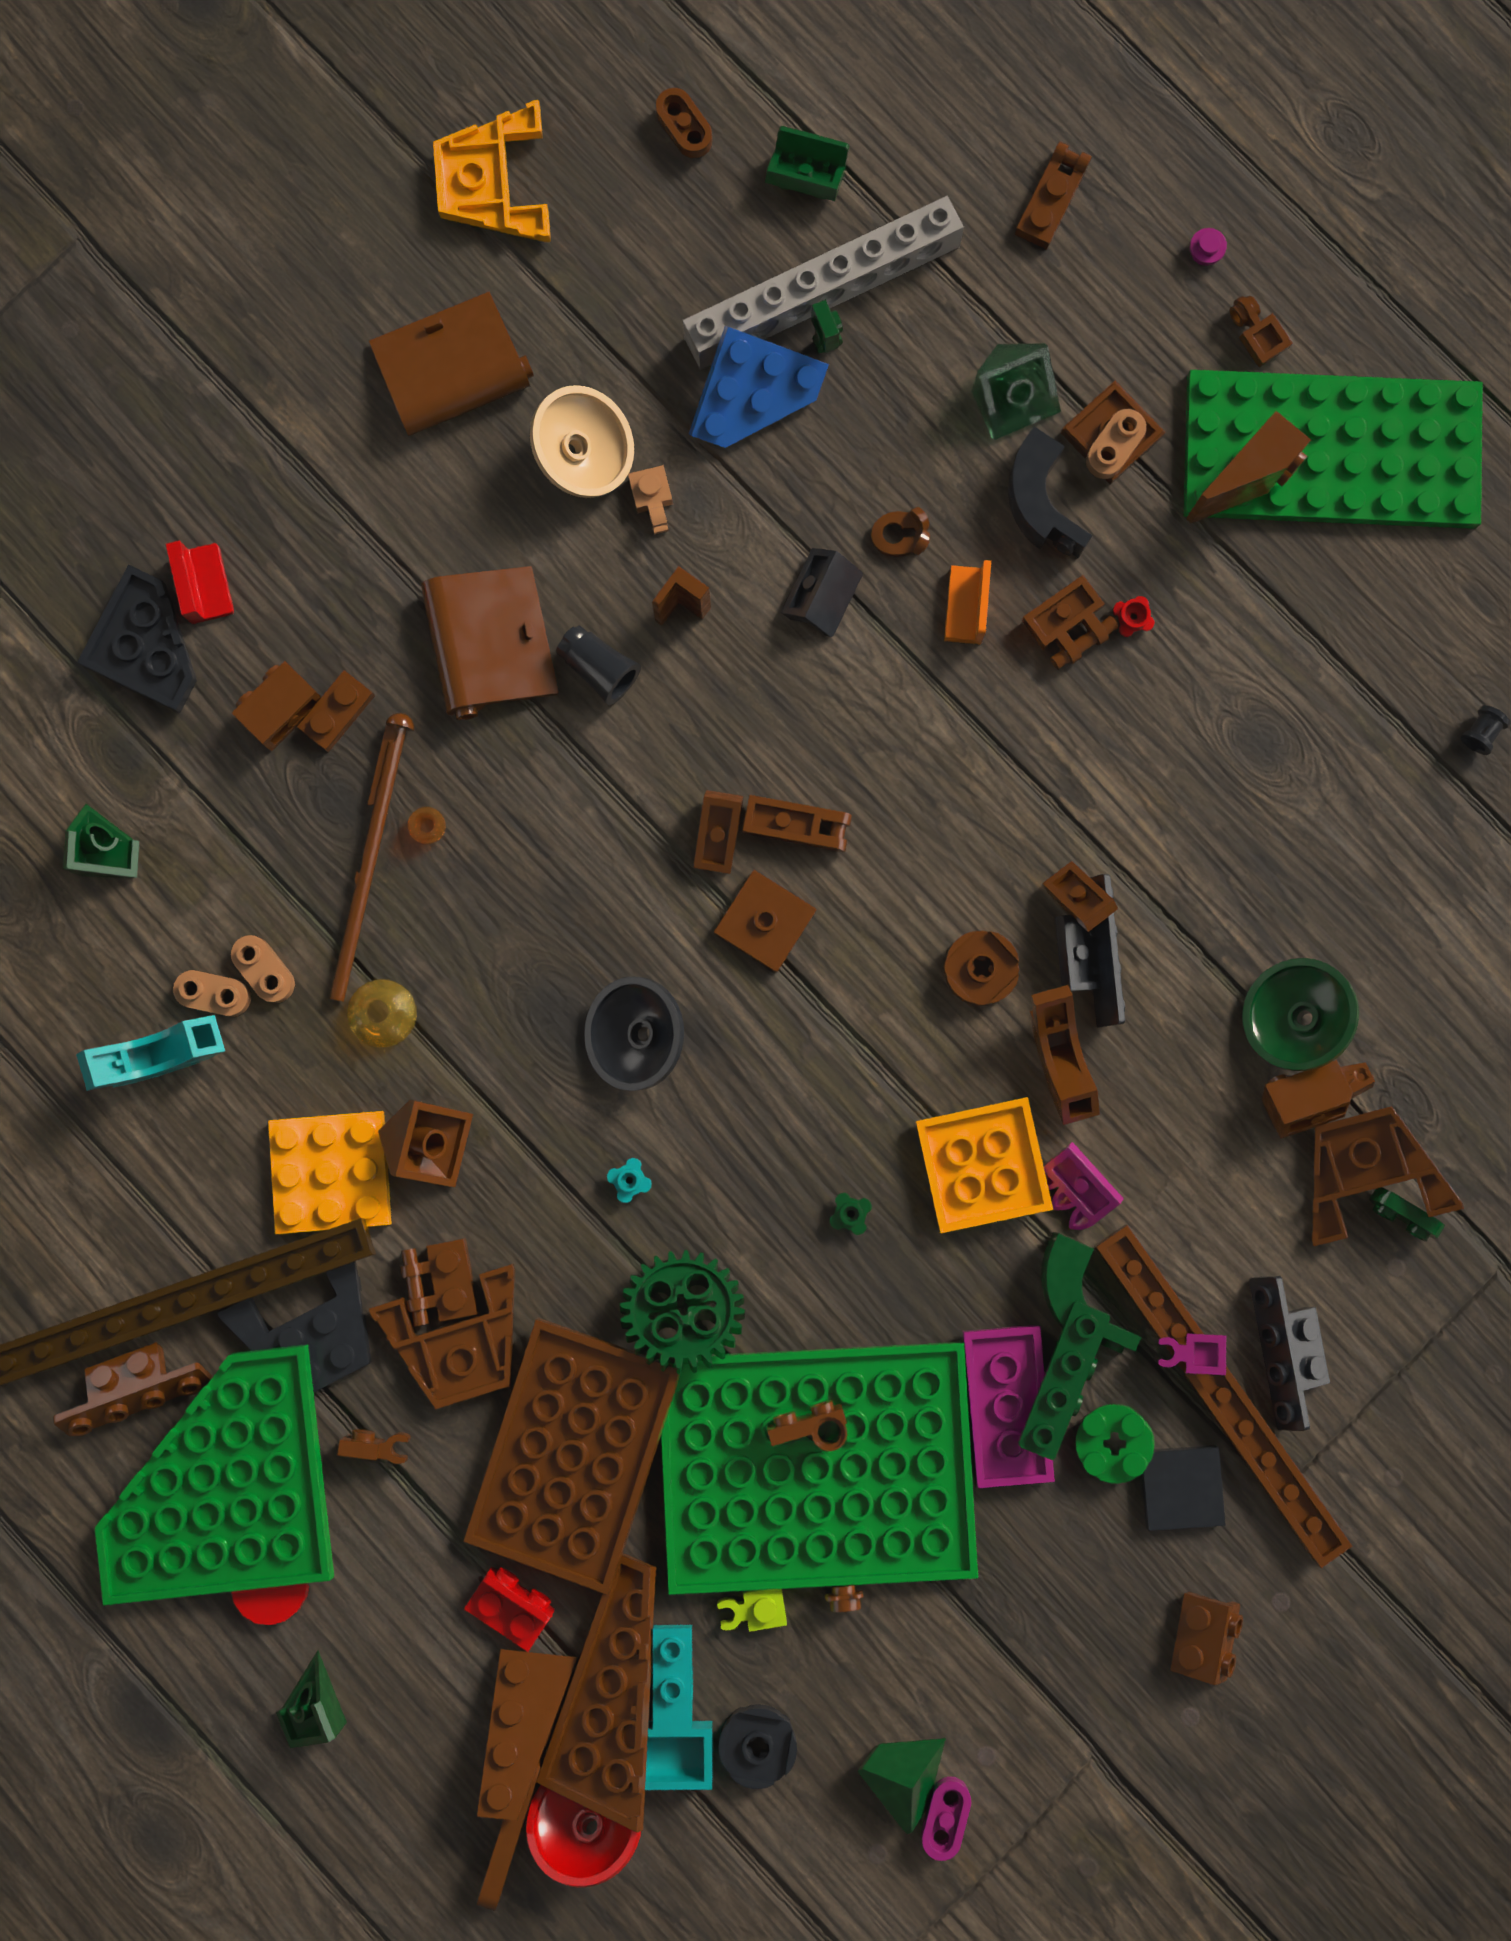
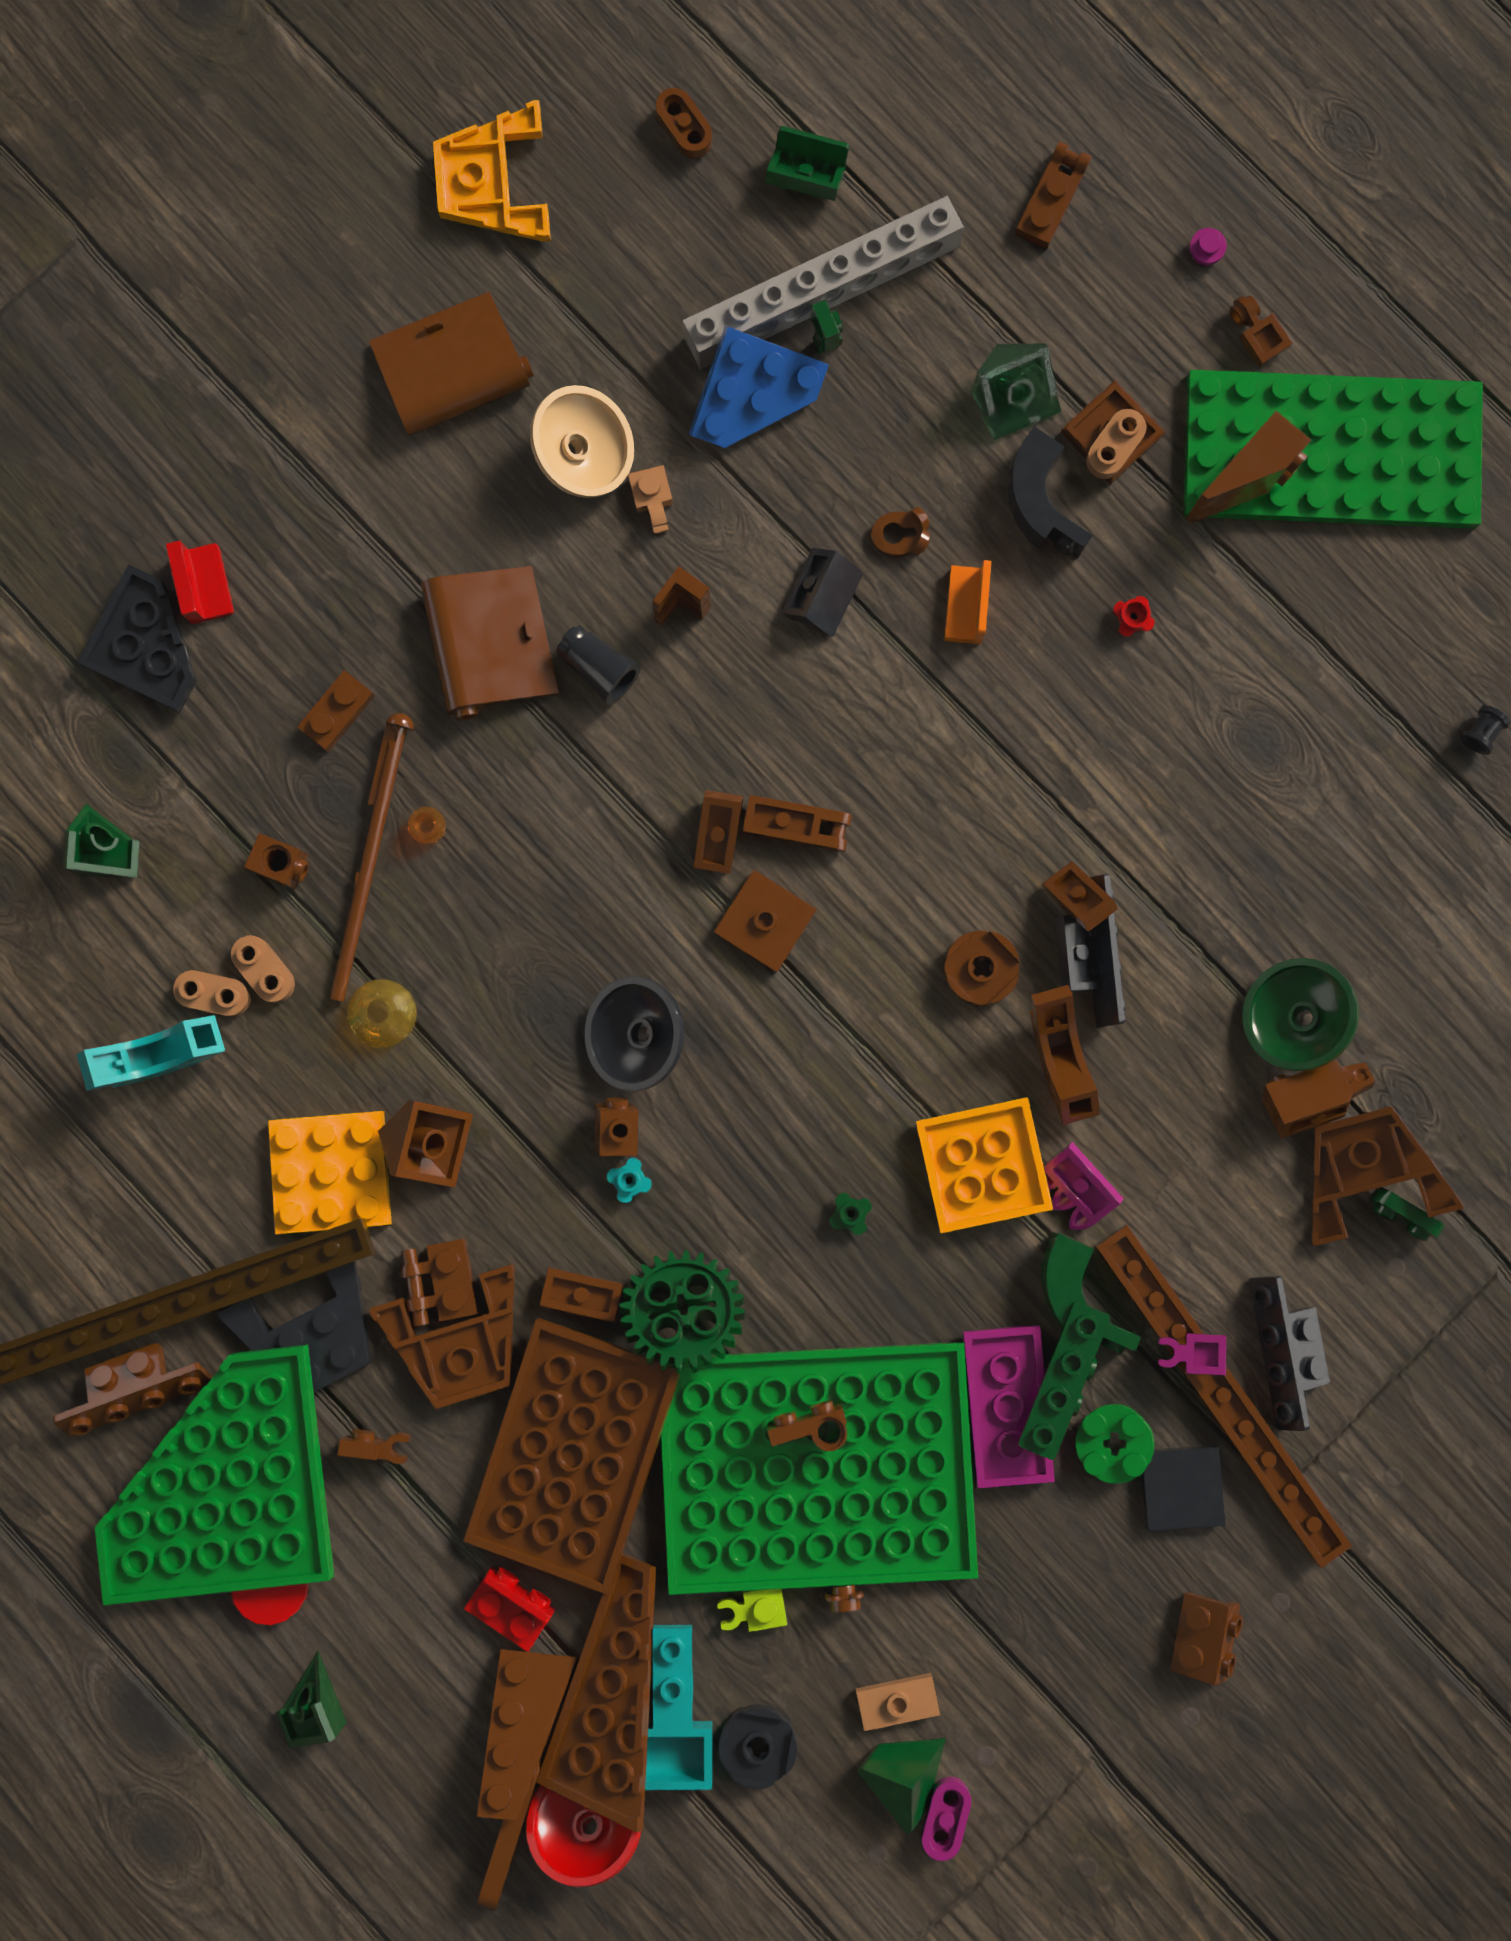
reddish brown brick [232,661,321,752] -> none
reddish brown plate [1021,575,1119,670] -> none
none -> reddish brown brick [244,833,309,889]
none -> reddish brown plate [540,1267,624,1322]
none -> reddish brown brick [595,1097,639,1156]
none -> medium nougat plate [856,1673,940,1731]

